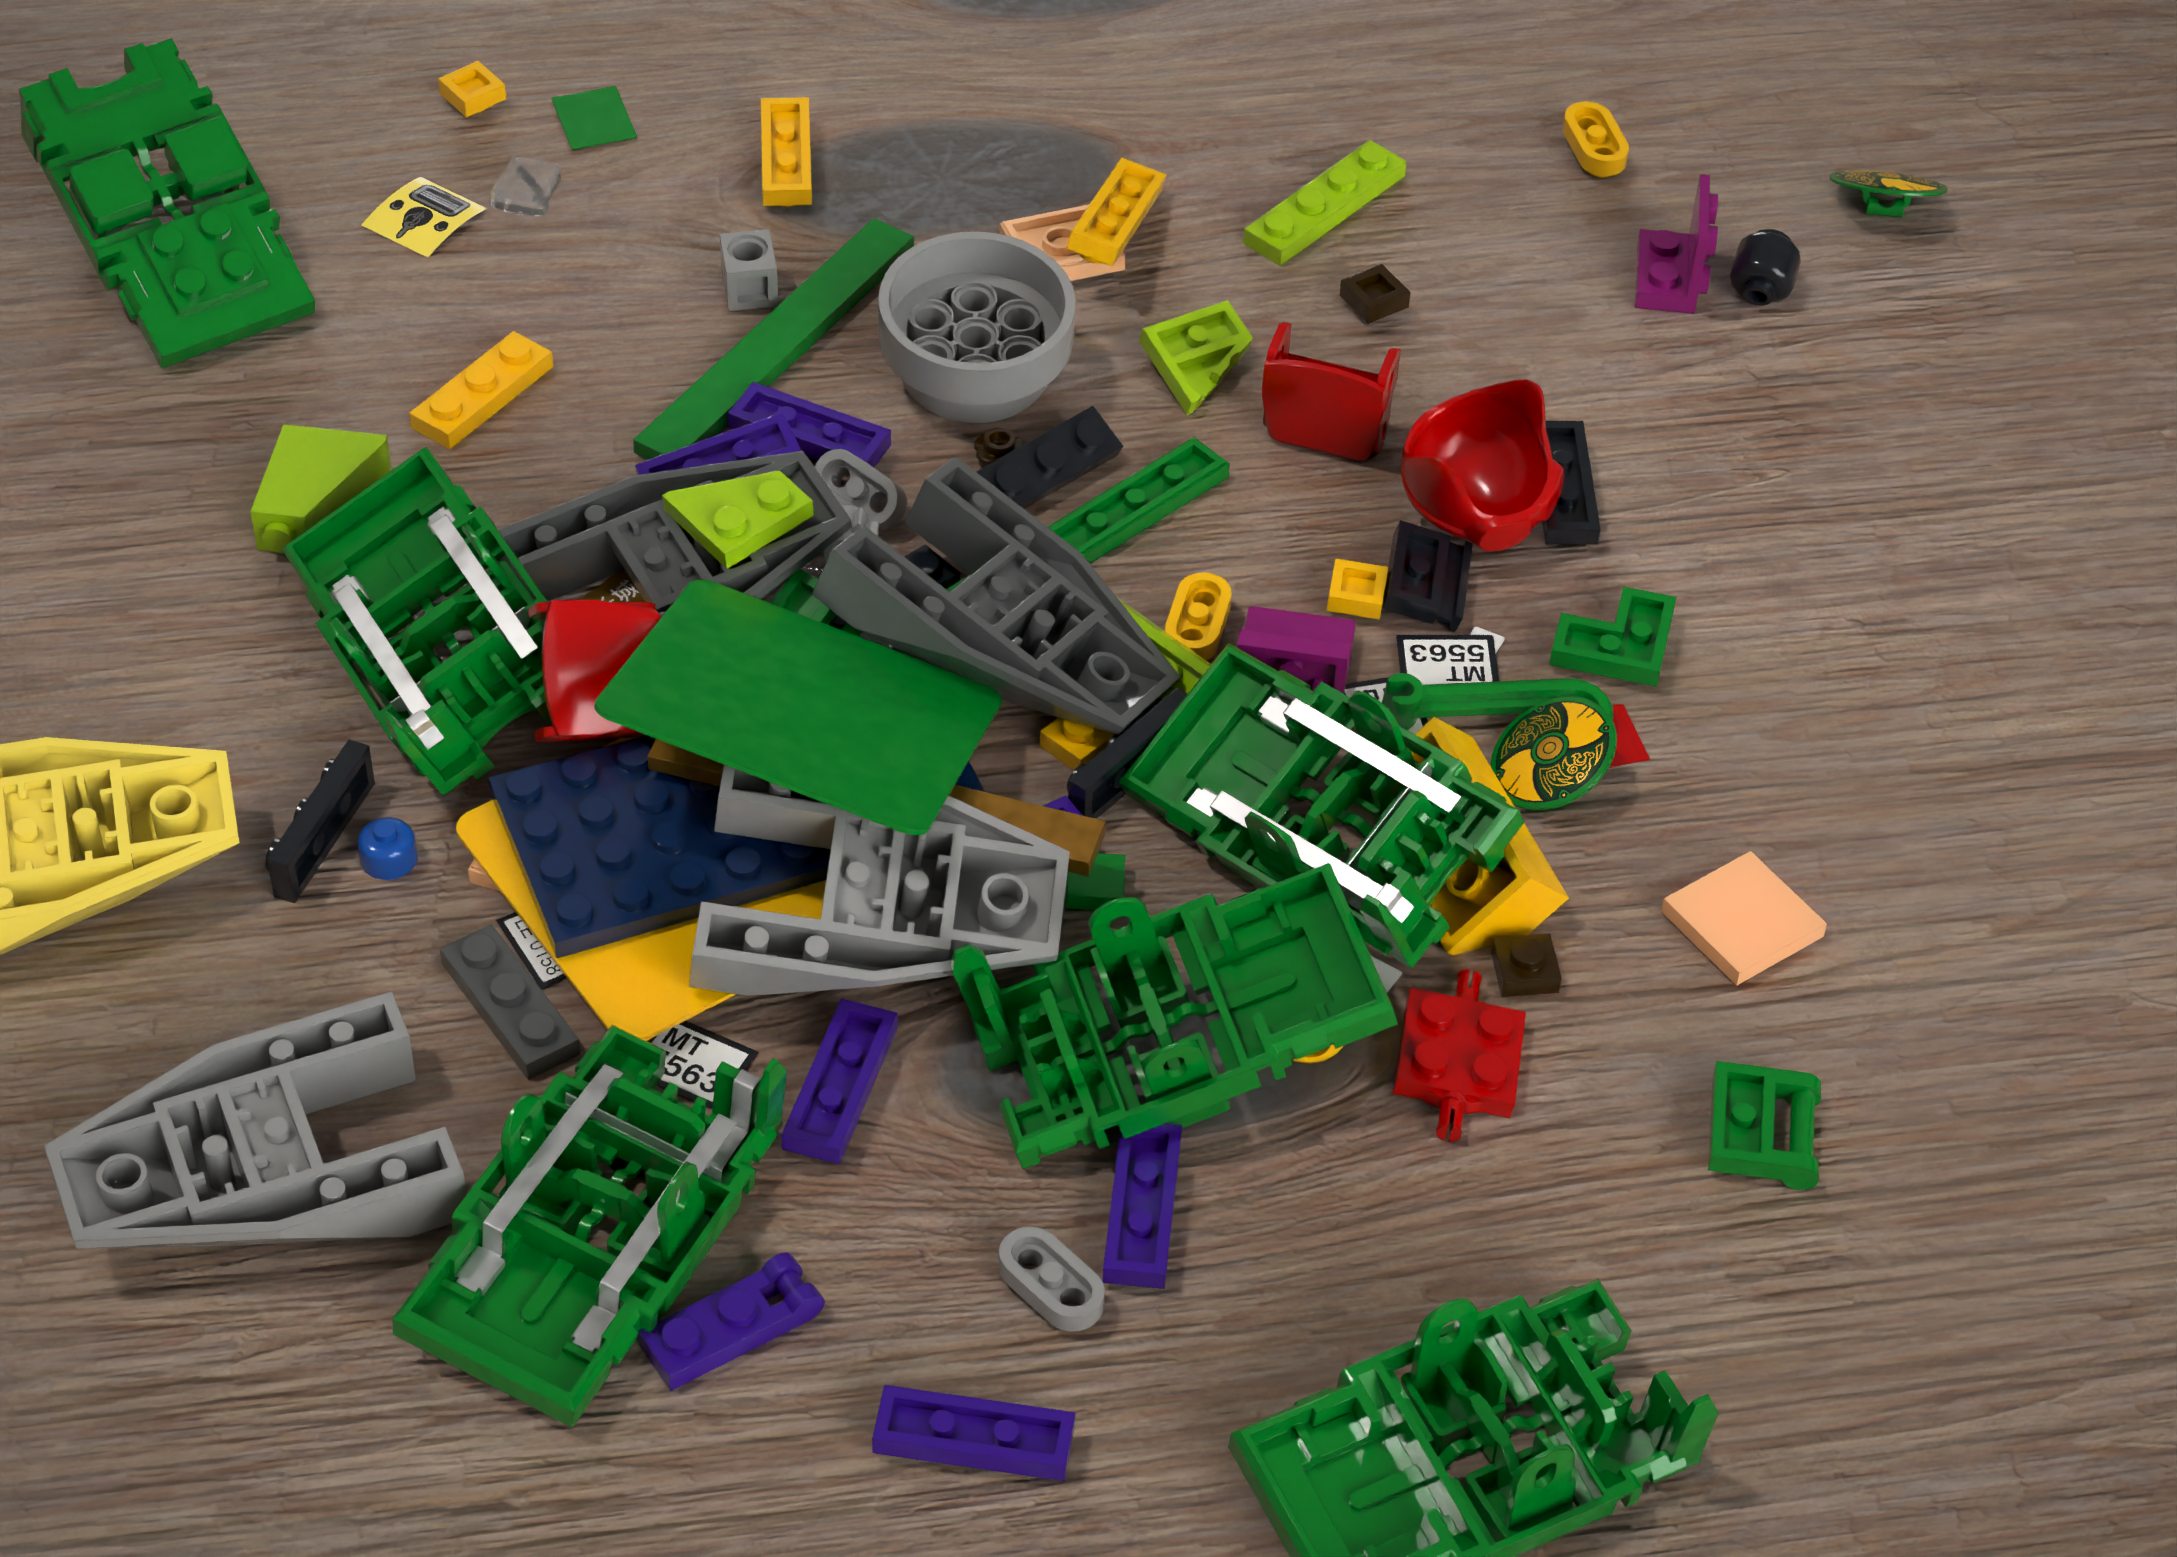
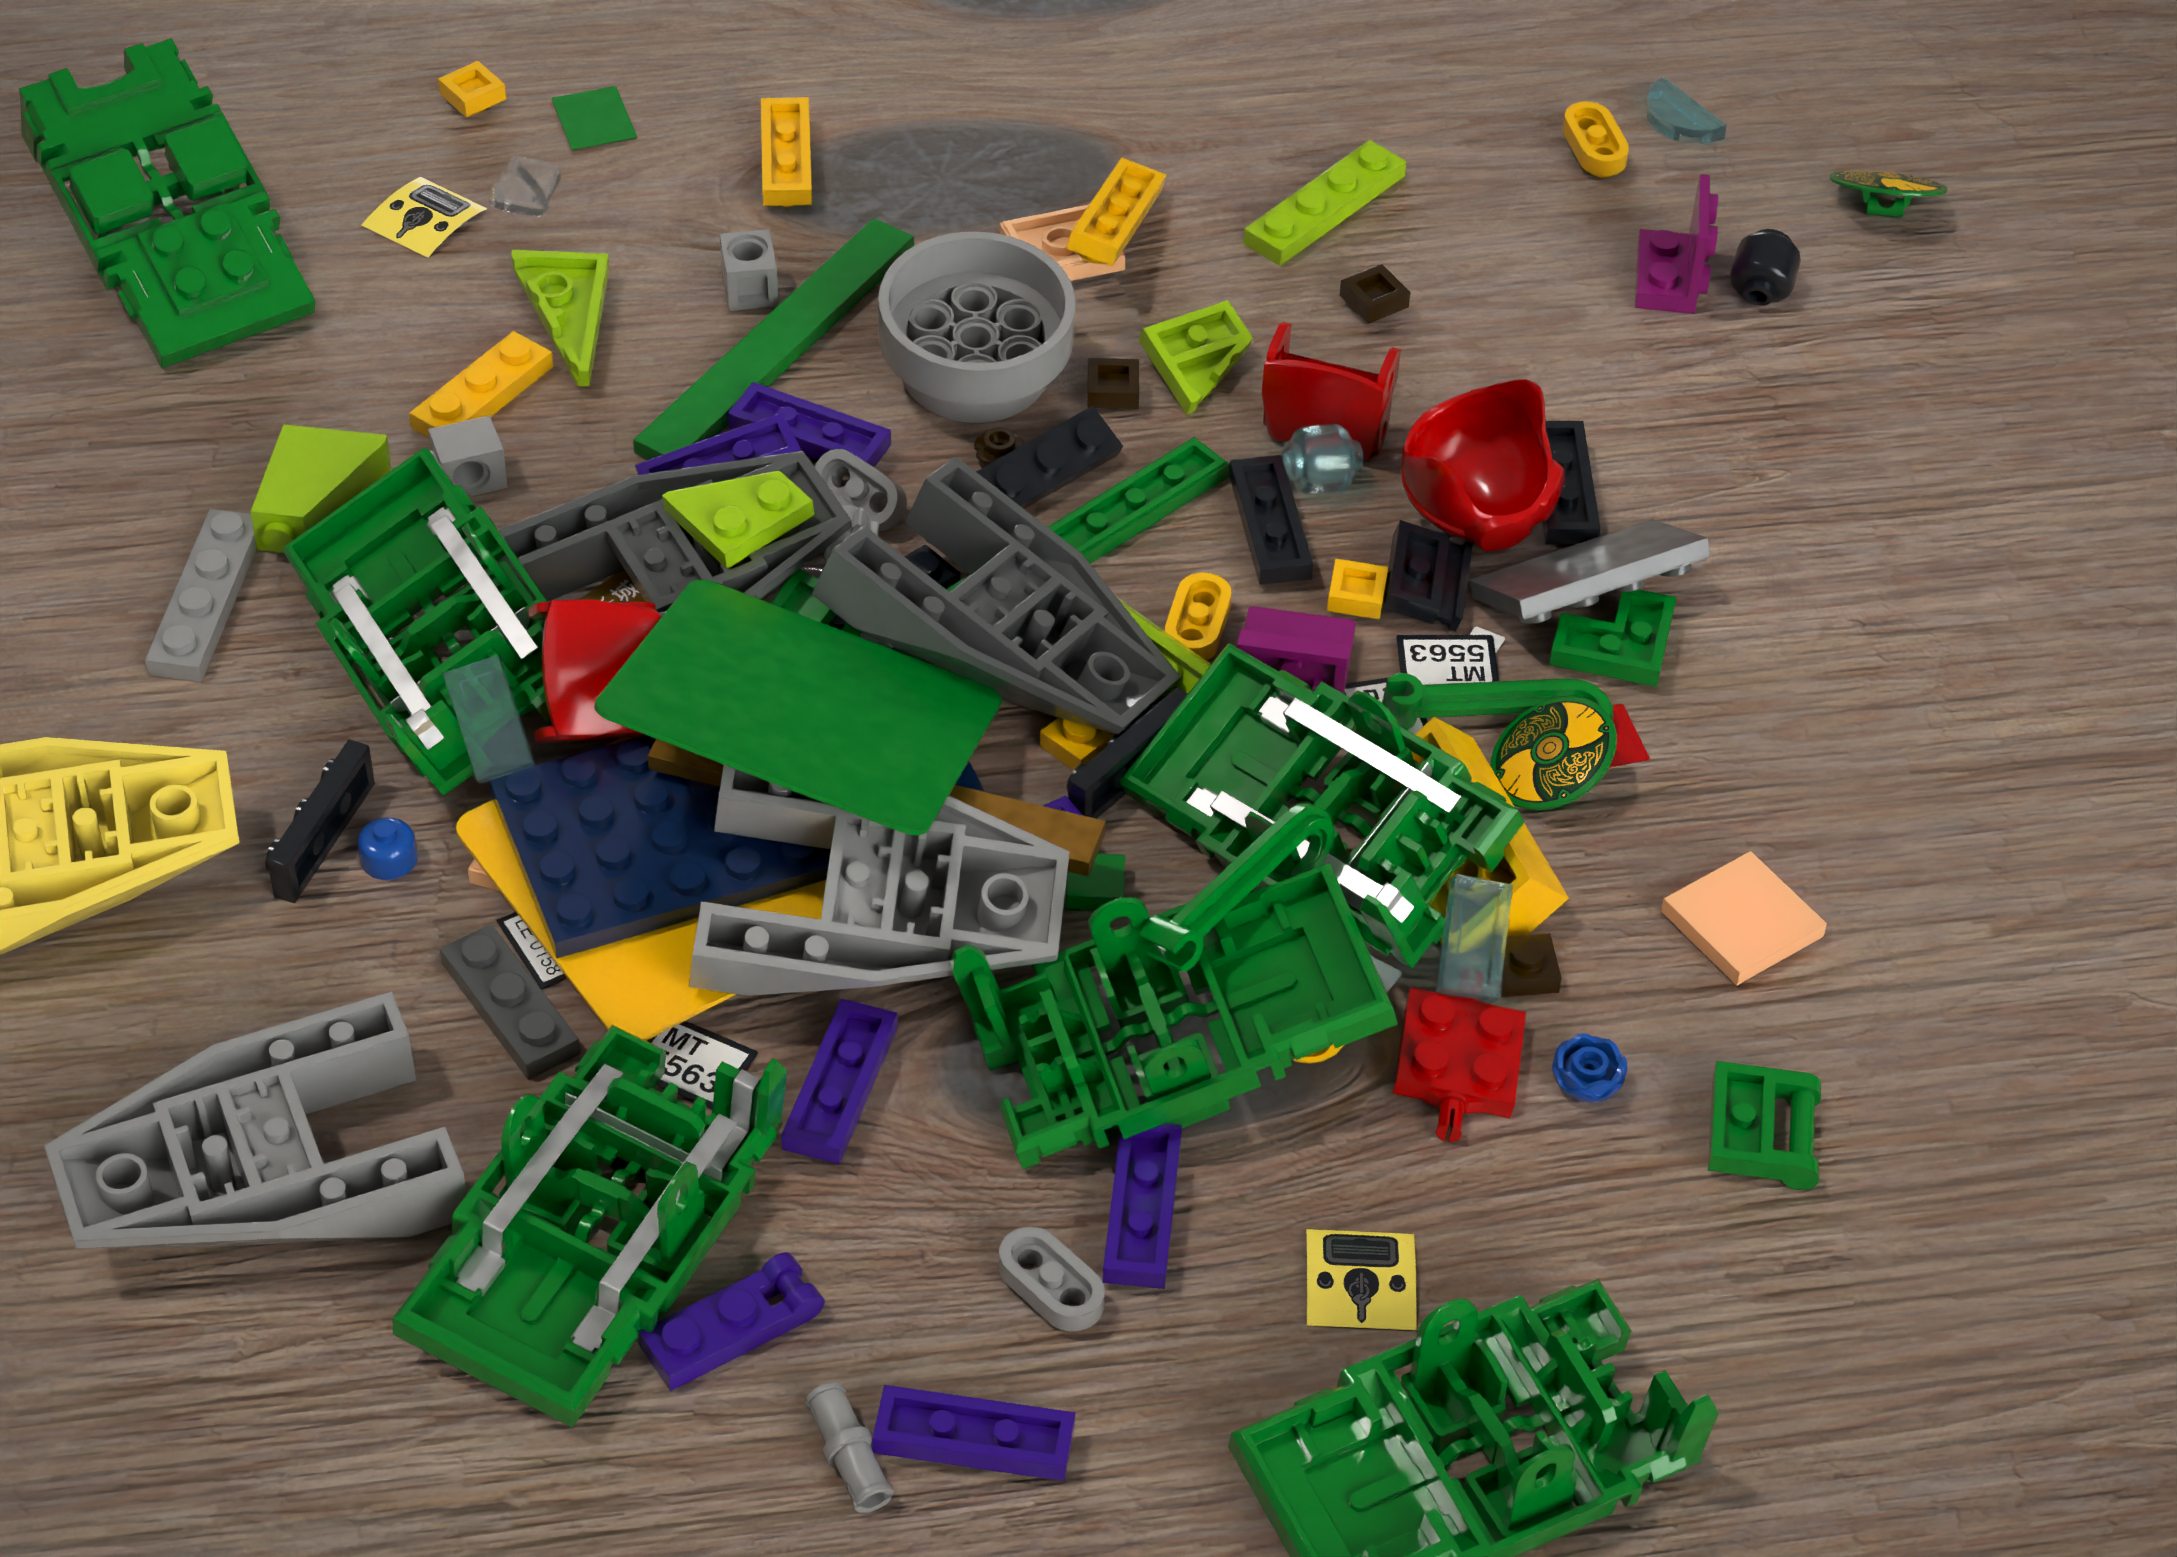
none -> light grey plate [145,509,257,683]
none -> light grey brick [428,415,508,497]
none -> clear light blue tile [443,655,535,784]
none -> lime wing [511,250,610,387]
none -> light grey pin [805,1382,894,1513]
none -> dark brown plate [1087,358,1139,409]
none -> green piece [1140,802,1334,972]
none -> black plate [1229,455,1313,585]
none -> clear light blue head [1282,424,1363,495]
none -> light yellow sticker [1306,1229,1417,1331]
none -> clear light blue tile [1436,874,1513,1003]
none -> dark grey tile [1468,519,1710,624]
none -> blue plate [1552,1033,1627,1103]
none -> clear light blue tile [1646,77,1727,144]

